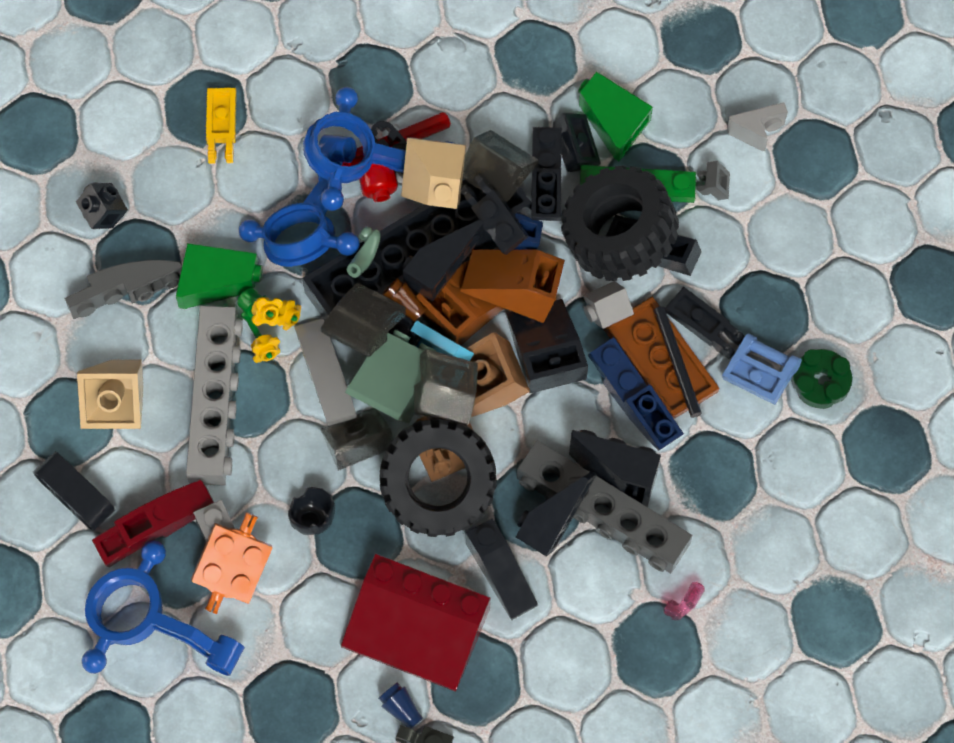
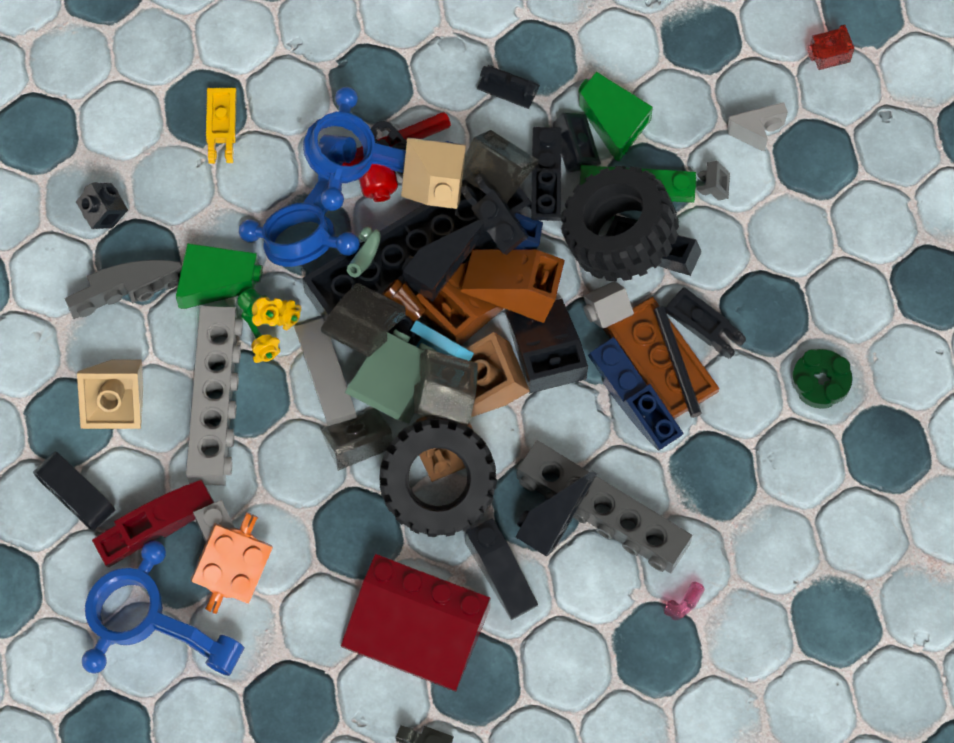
black hair [288,487,335,535] -> none
dark blue cone [378,682,423,728] -> none
black slope [569,430,661,507] -> none
medium blue plate [722,333,801,405] -> none
none -> black hinge [477,65,540,109]
none -> clear red brick [808,25,855,70]

